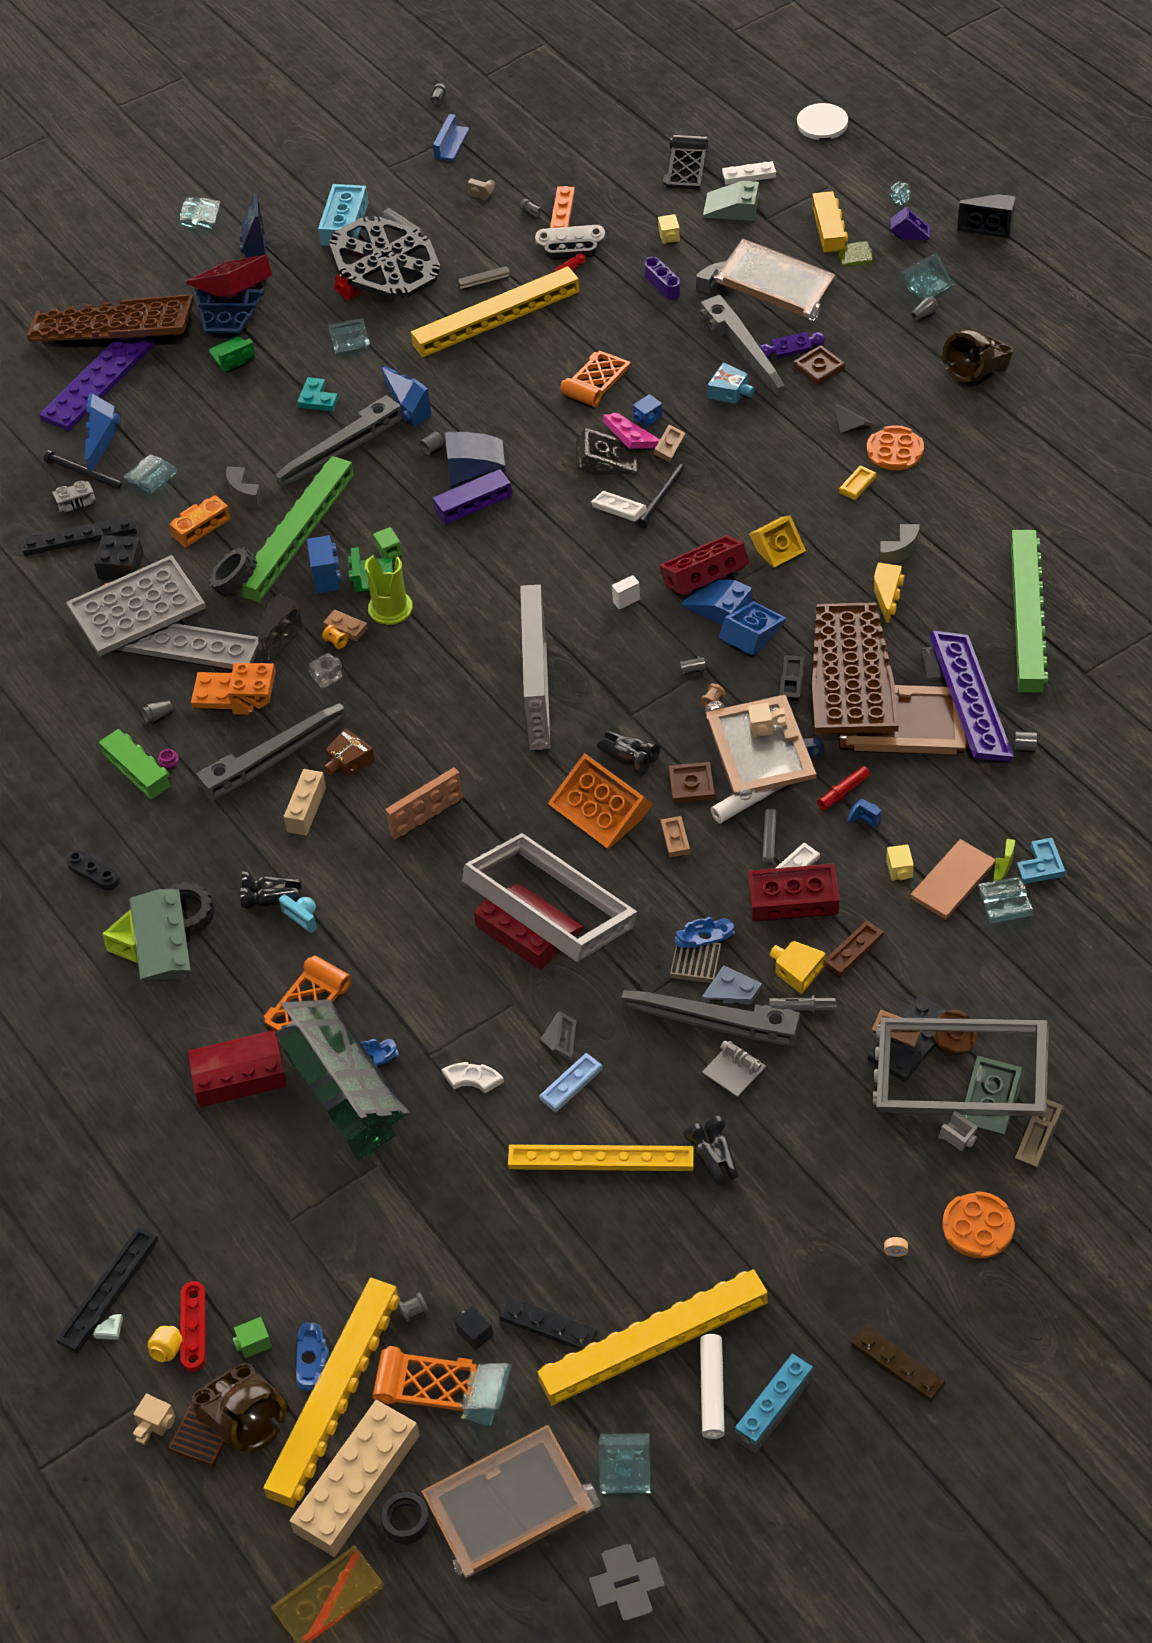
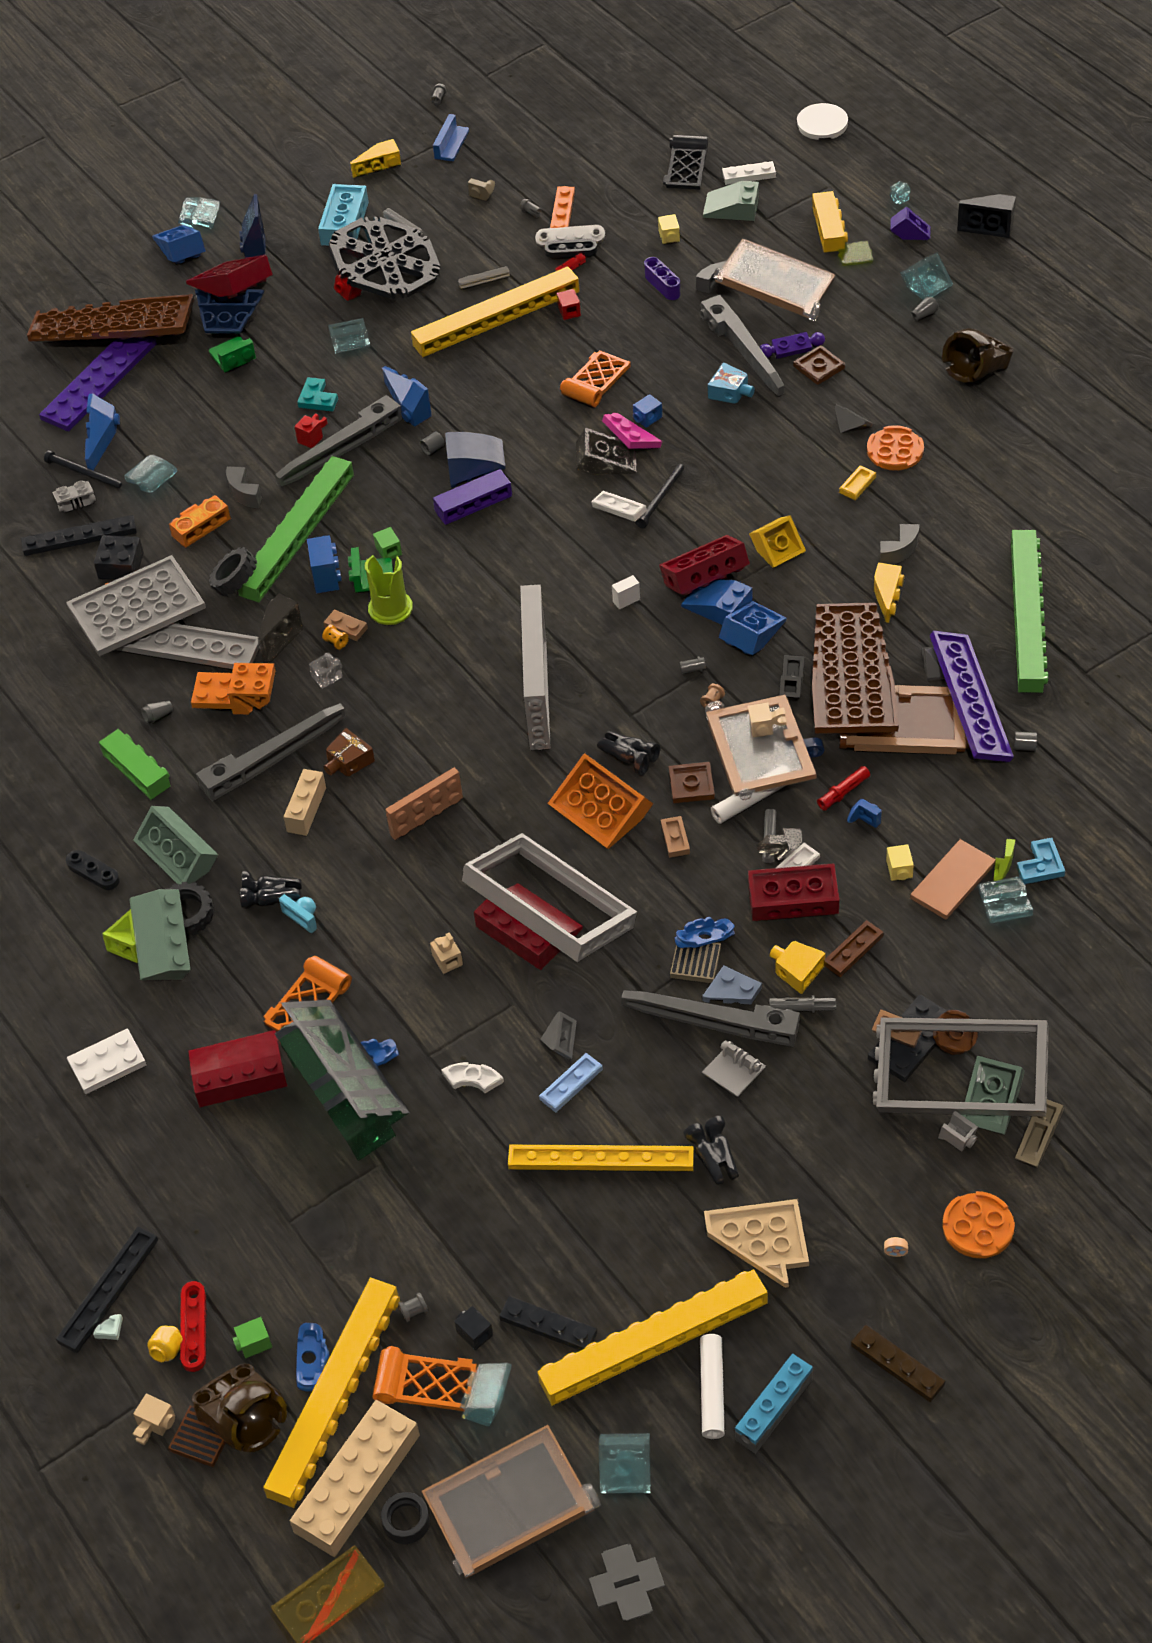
magenta plate [158,749,179,768] -> none
medium nougat plate [653,425,685,462] -> none
none -> white plate [67,1029,146,1094]
none -> sand green slope [133,806,218,885]
none -> blue slope [153,225,206,264]
none -> red brick [294,413,328,448]
none -> yellow slope [350,139,401,177]
none -> tan brick [430,932,463,974]
none -> red brick [557,289,581,320]
none -> tan wing [704,1199,809,1288]
none -> clear smoke brick [756,828,802,861]

